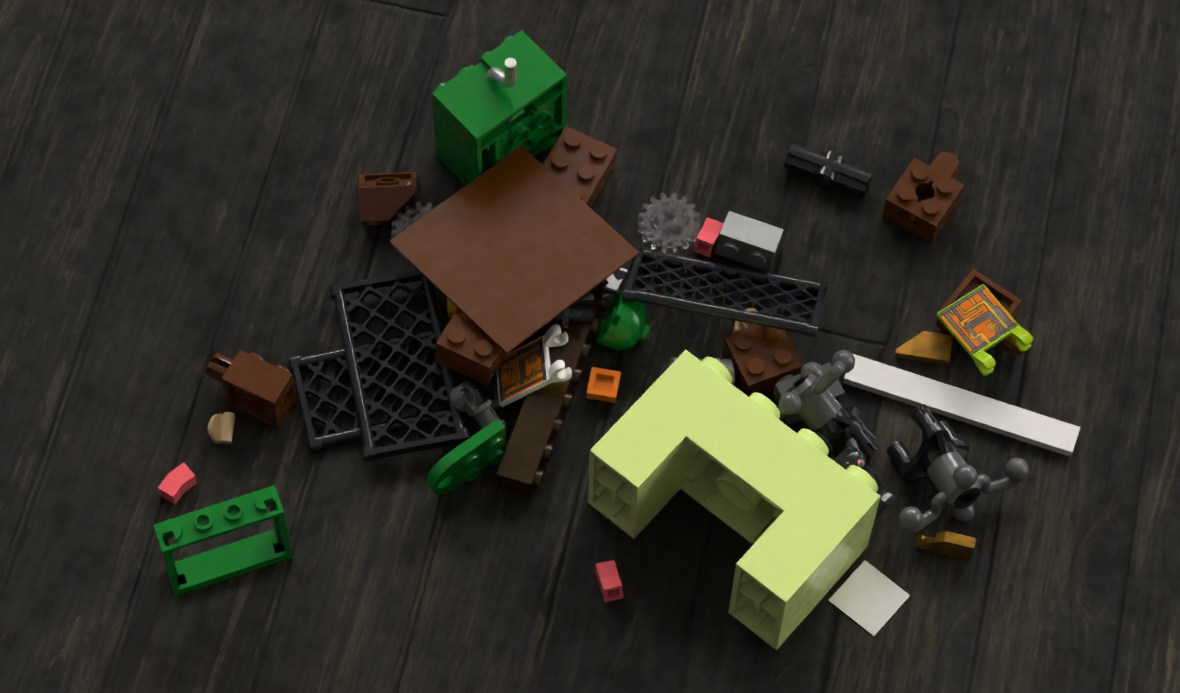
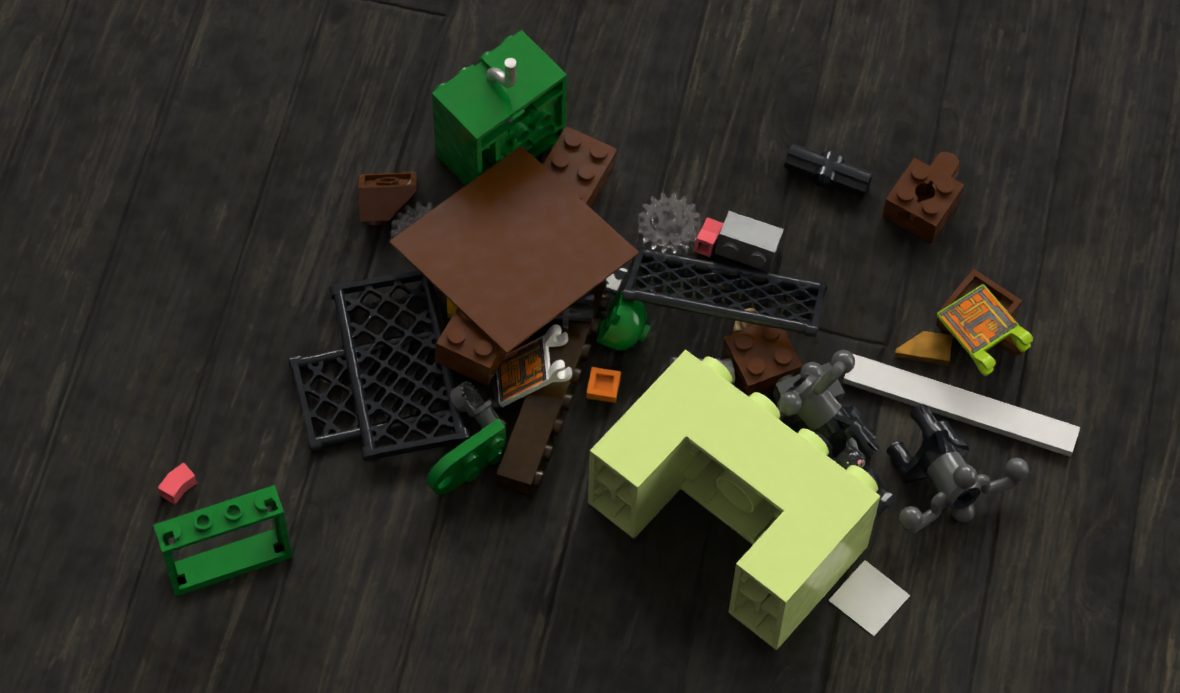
reddish brown brick [205,350,297,430] -> none
tan plate [208,412,235,444] -> none
coral piece [595,560,623,602] -> none
pearl gold tile [915,531,976,561] -> none

